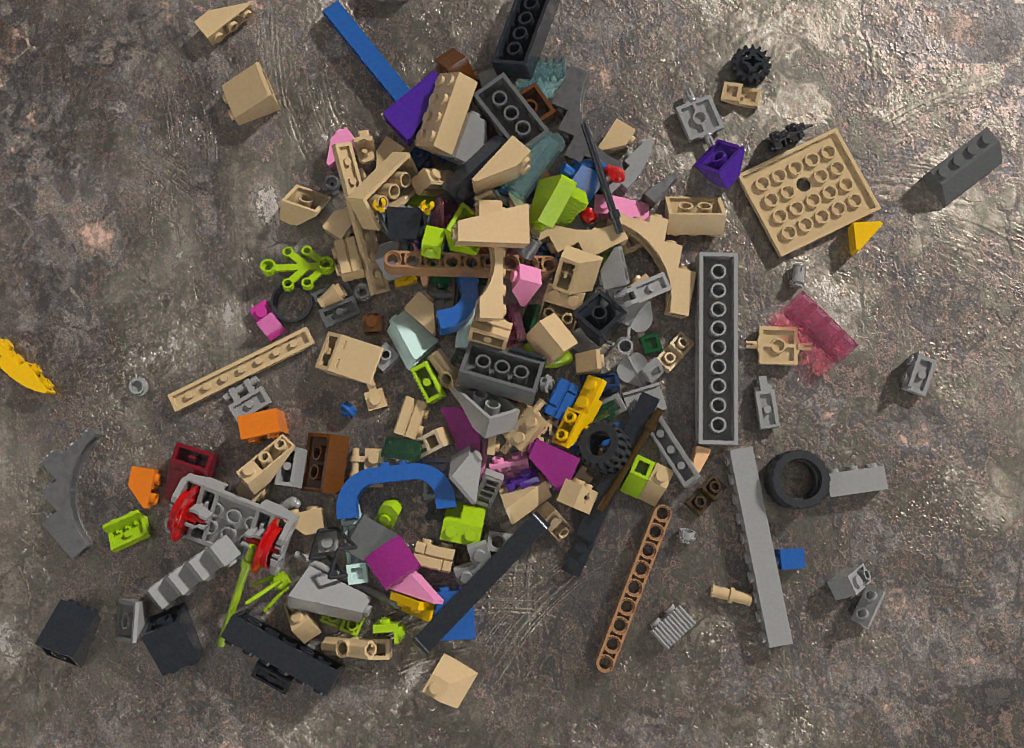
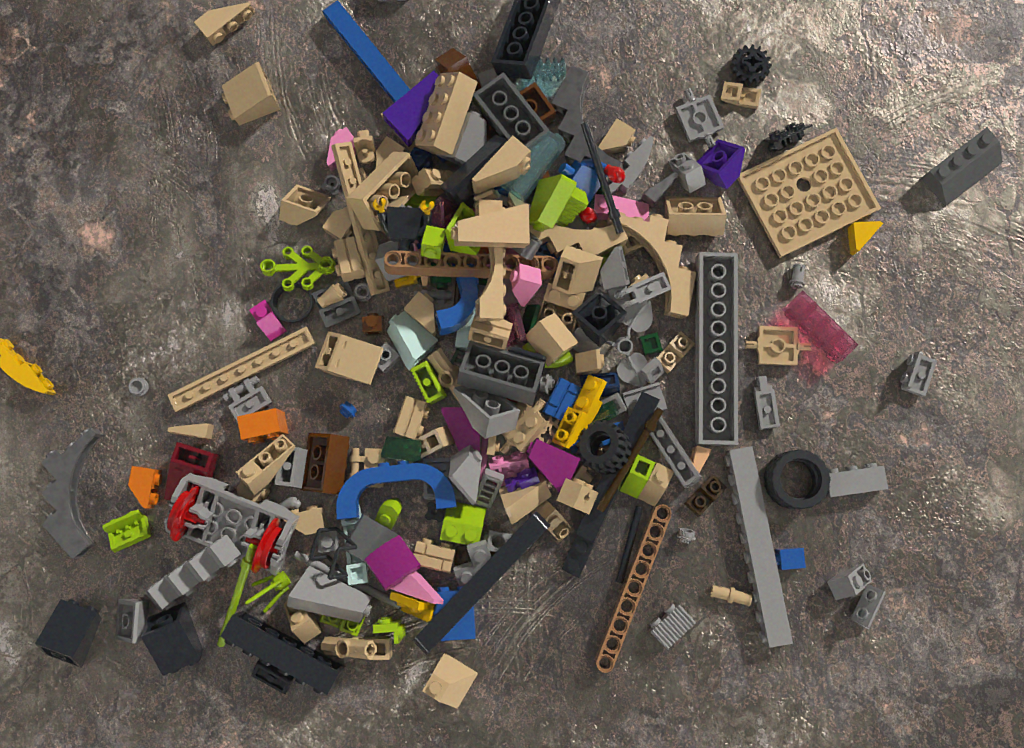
tan plate [364,377,388,412] -> none
none -> tan slope [168,423,214,440]
none -> black bar [615,506,643,584]
none -> light grey slope [668,153,706,193]

